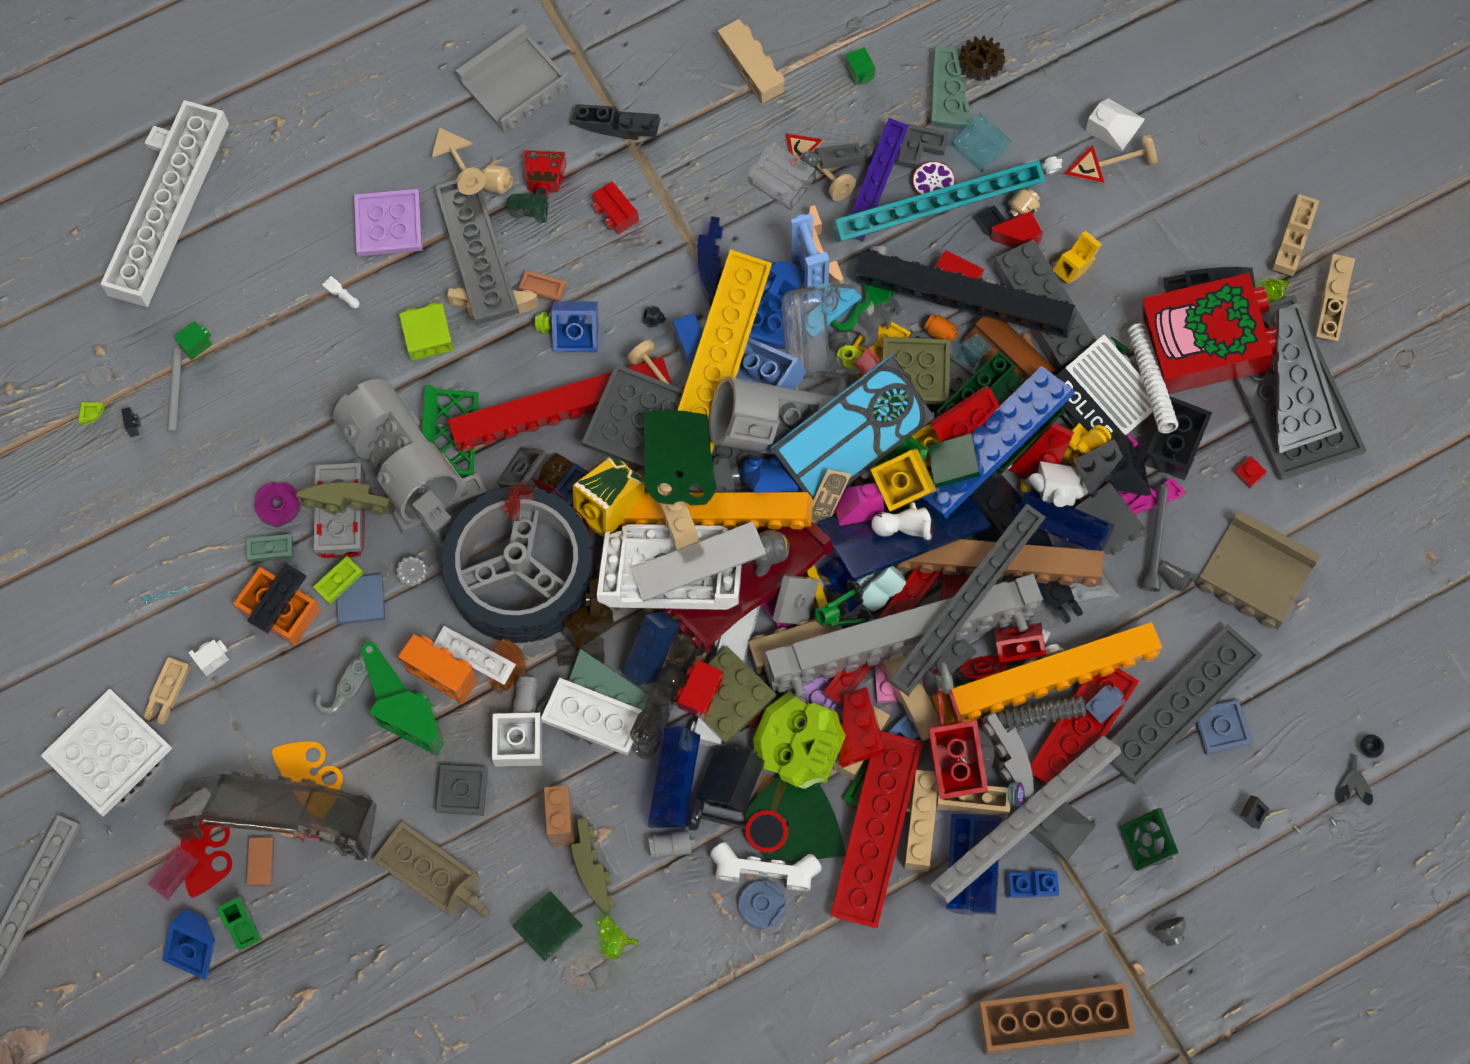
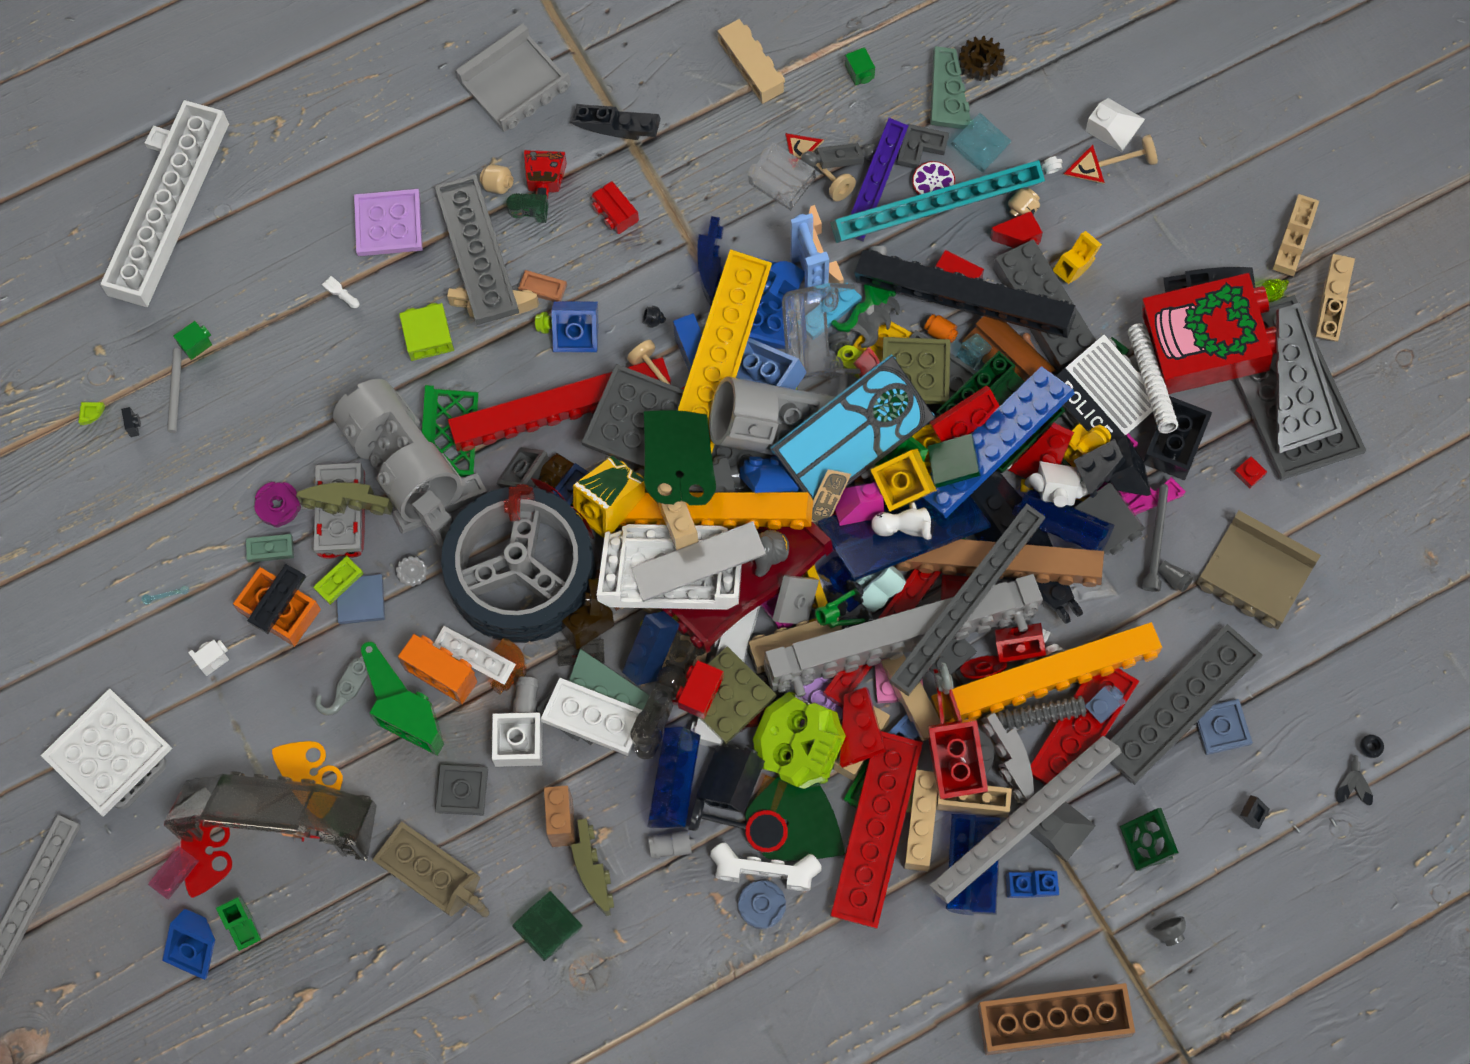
tan hinge [144,657,191,725] -> none
nougat tile [247,837,274,886] -> none
tan piece [432,127,486,195] -> none
clear neon green animal [597,917,639,959] -> none
black plate [976,205,1006,236] -> none
clear light blue tile [1008,782,1025,806] -> none

